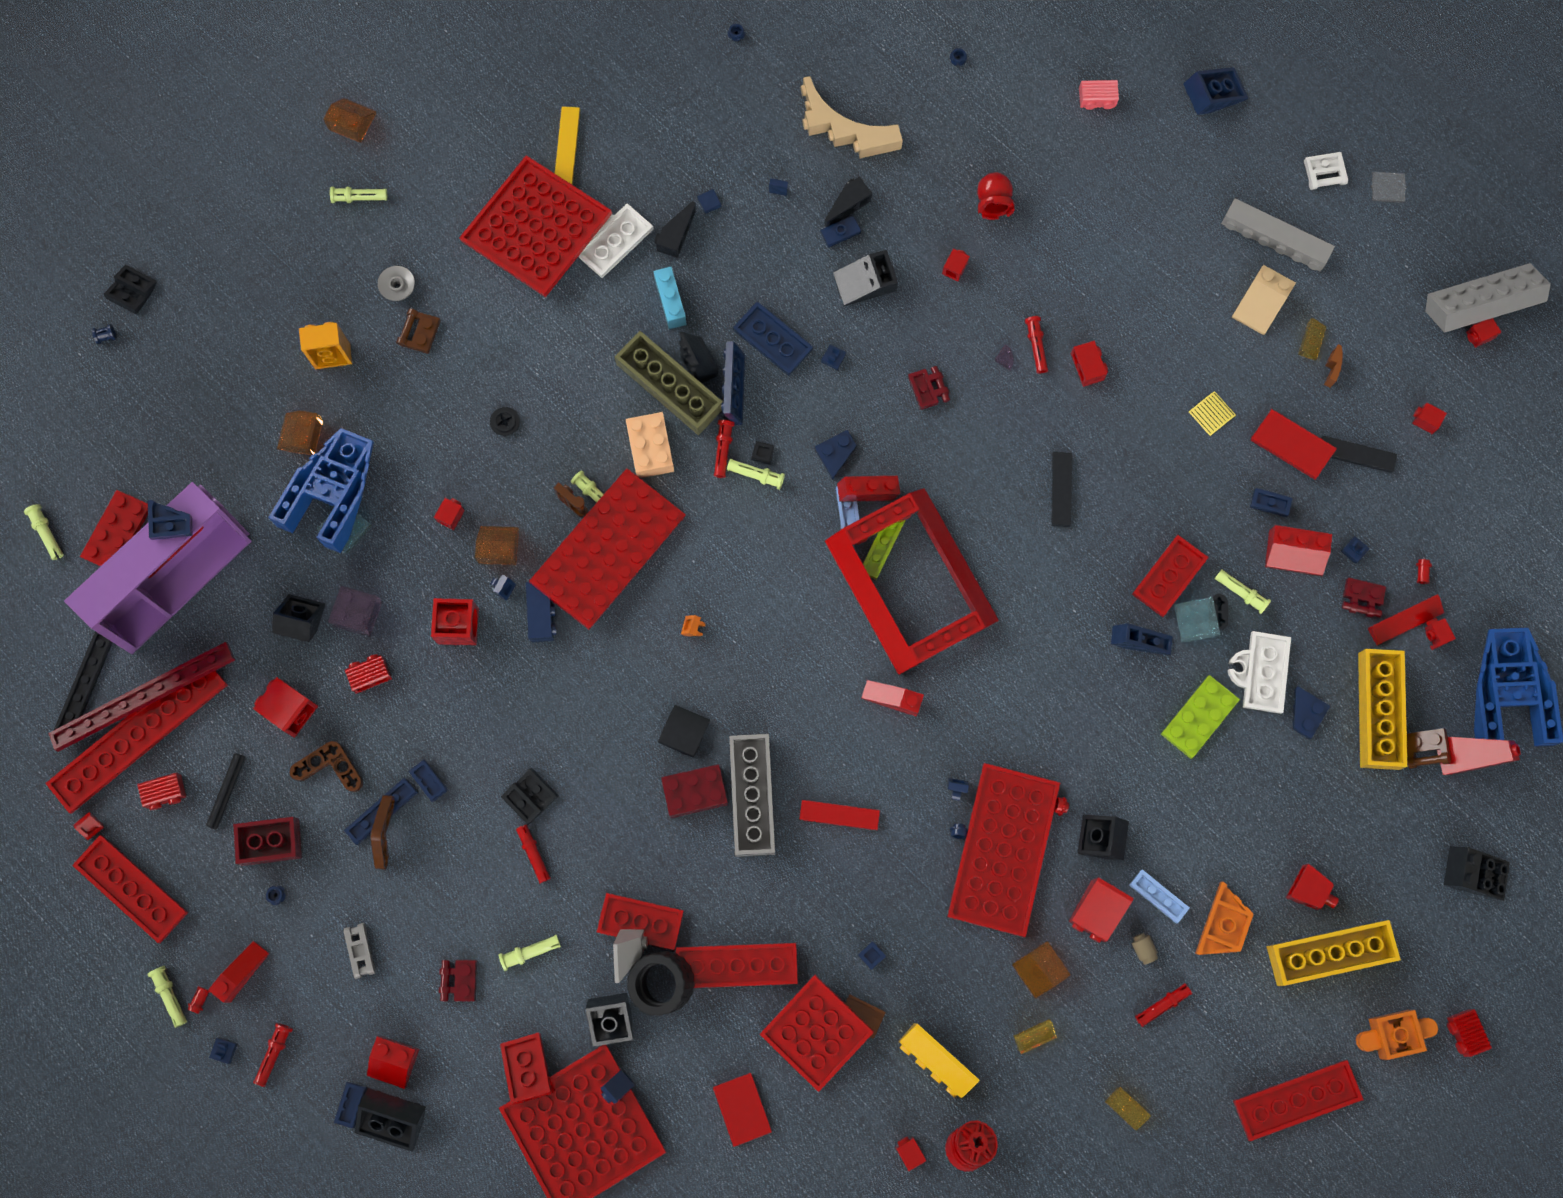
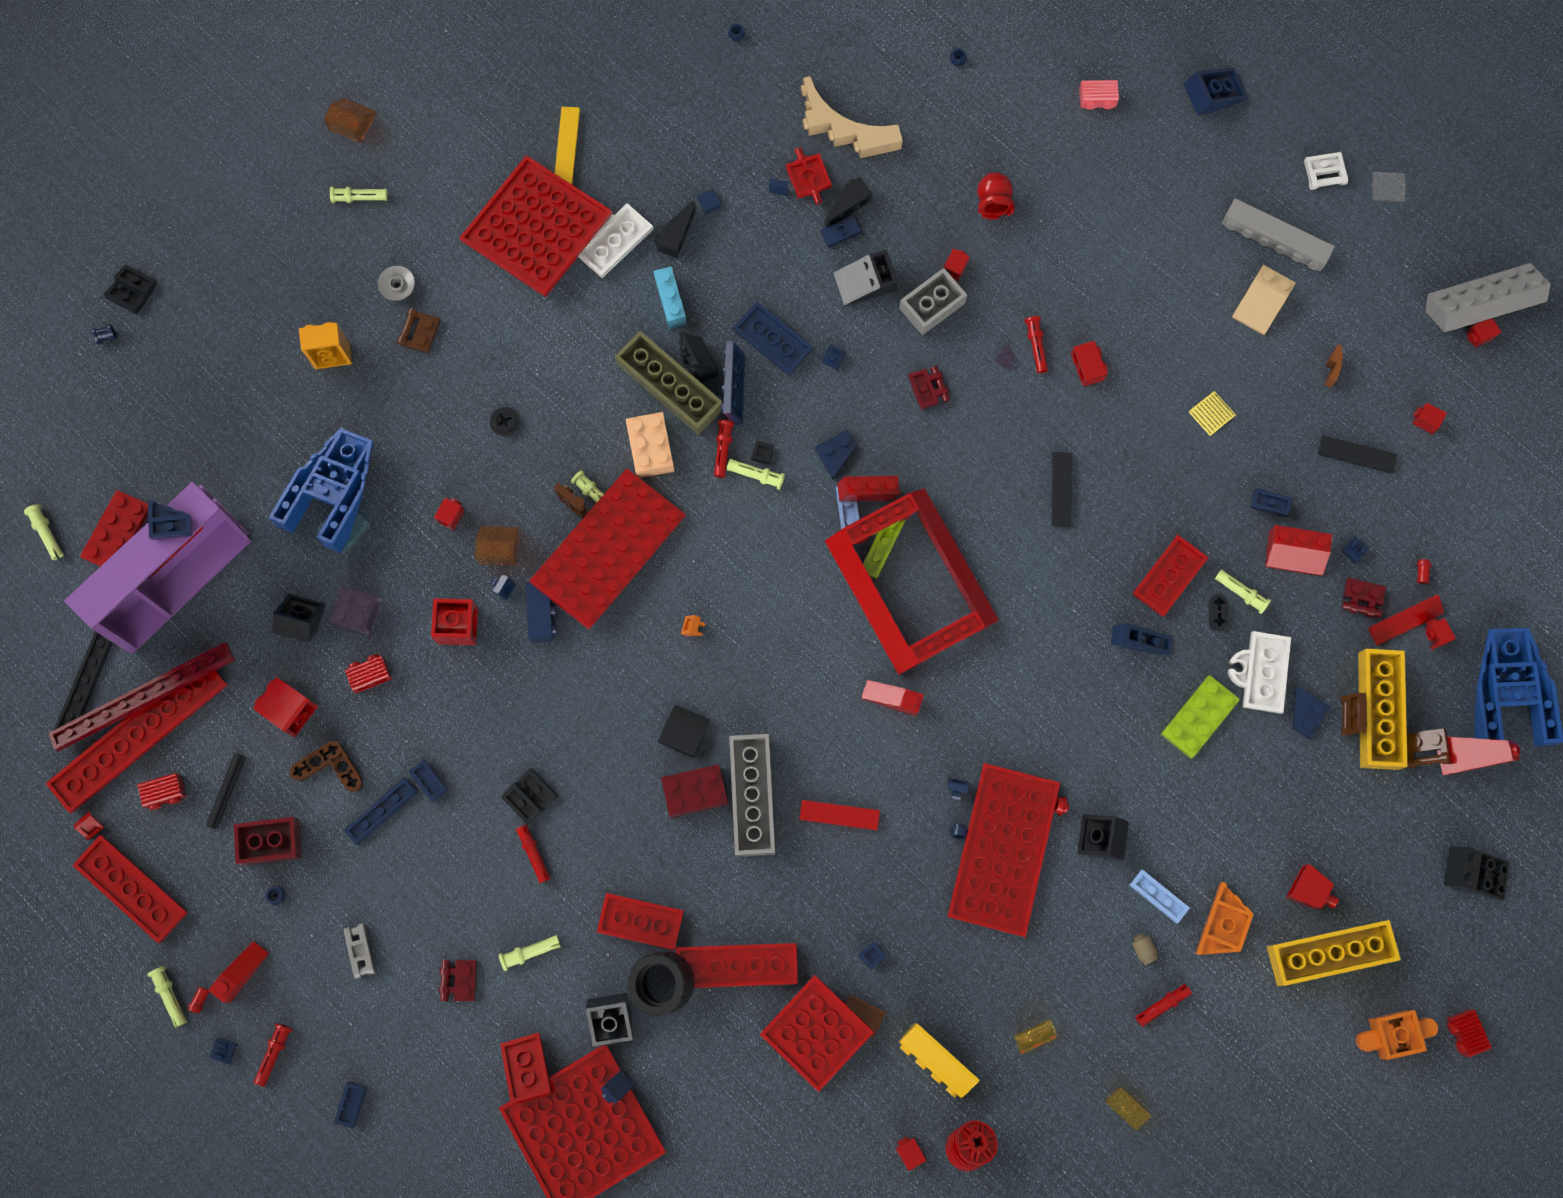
clear orange slope [277,410,323,455] -> none
black slope [355,1088,426,1152] -> none
red slope [367,1036,420,1089] -> none
reddish brown beam [371,795,395,870] -> none
light grey slope [613,929,648,983] -> none
red tile [713,1073,772,1147] -> none
clear orange slope [1011,941,1071,998] -> none
red slope [1069,877,1134,943] -> none
clear light blue plate [1174,597,1221,643] -> none
red plate [1233,1060,1363,1141] -> none
red tile [1251,409,1337,480] -> none
clear yellow slope [1298,318,1326,360] -> none
none -> red plate [785,147,832,205]
none -> light grey brick [899,268,967,336]
none -> reddish brown plate [1340,692,1367,736]

